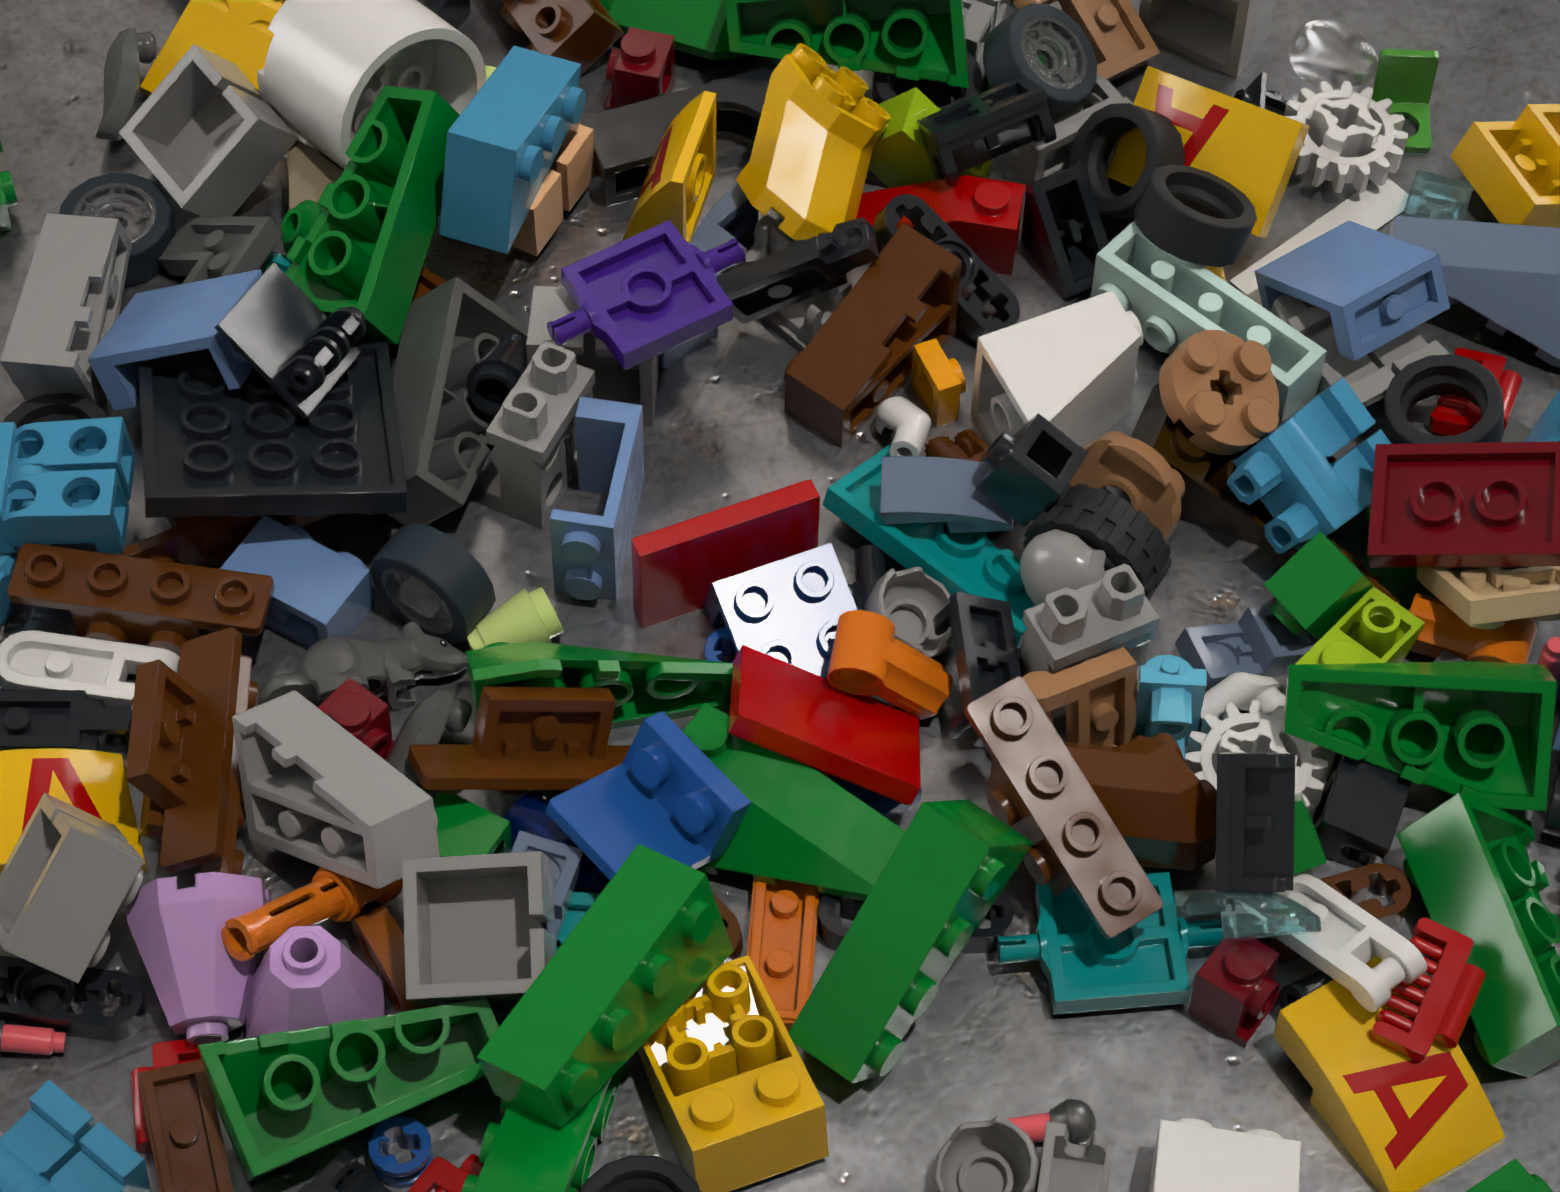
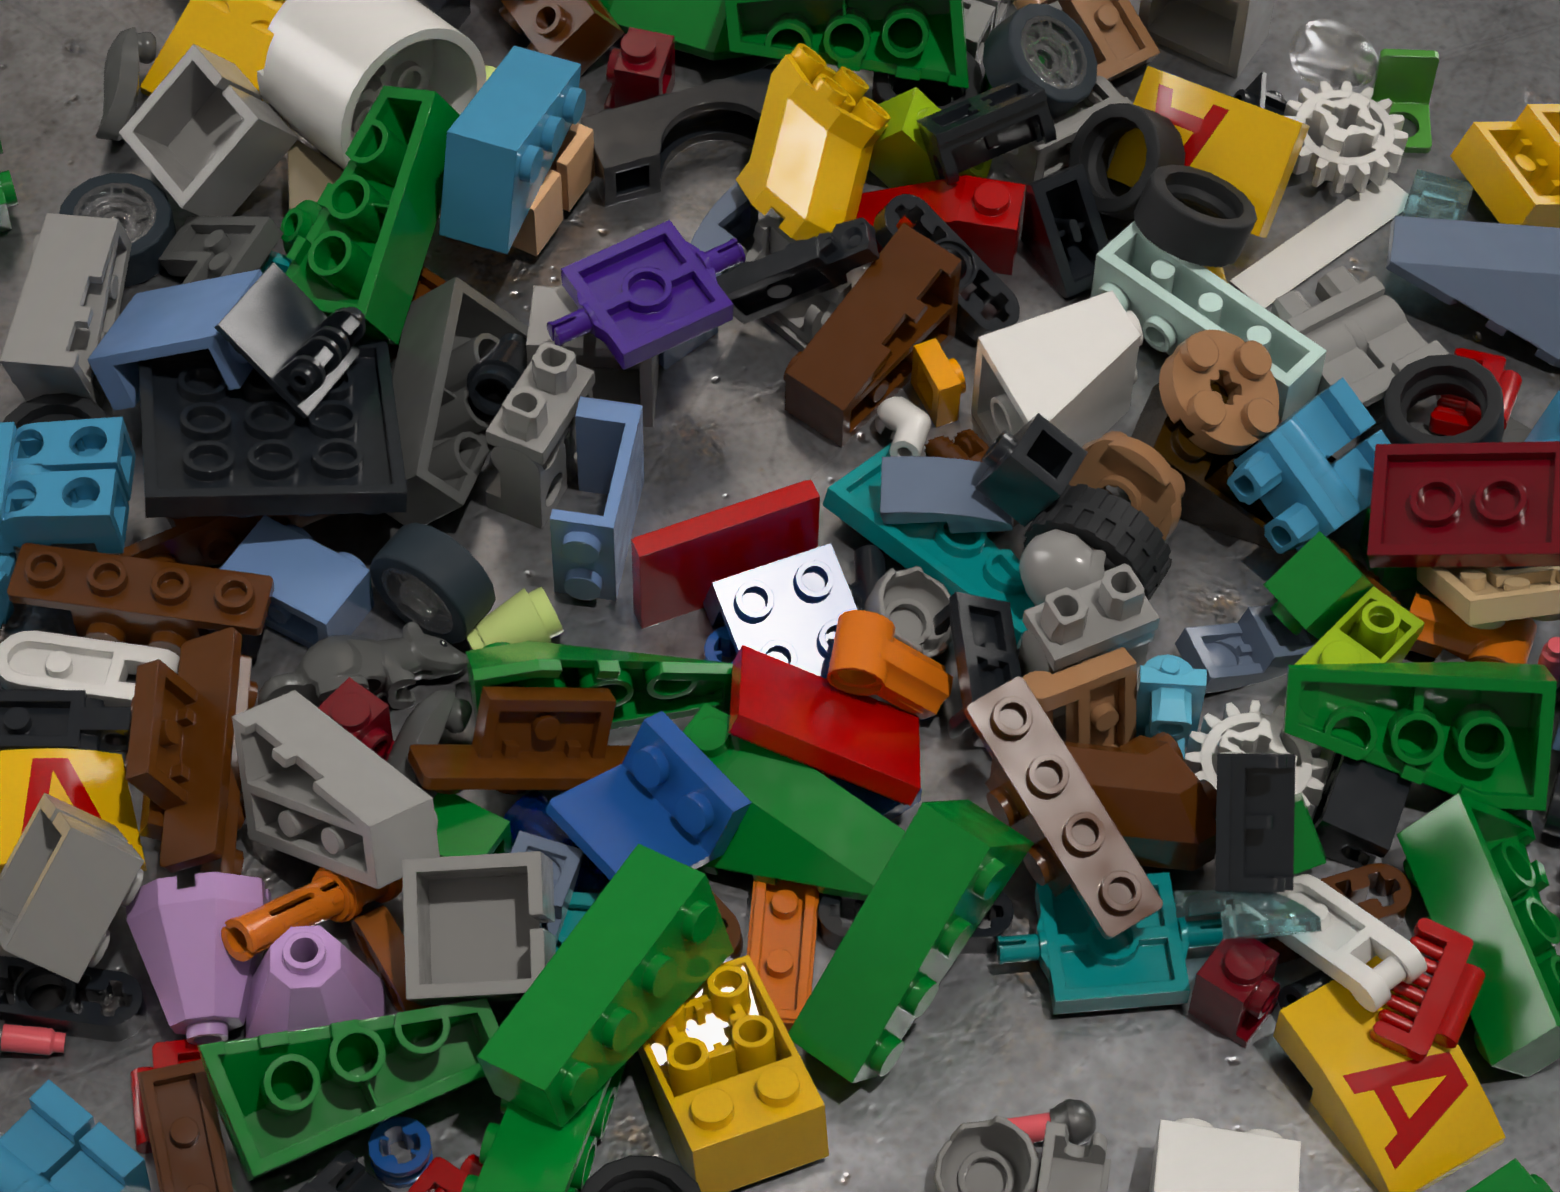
yellow slope [622,91,716,243] -> none
white arm [1200,672,1286,722] -> none
medium blue panel [1254,220,1450,361] -> none

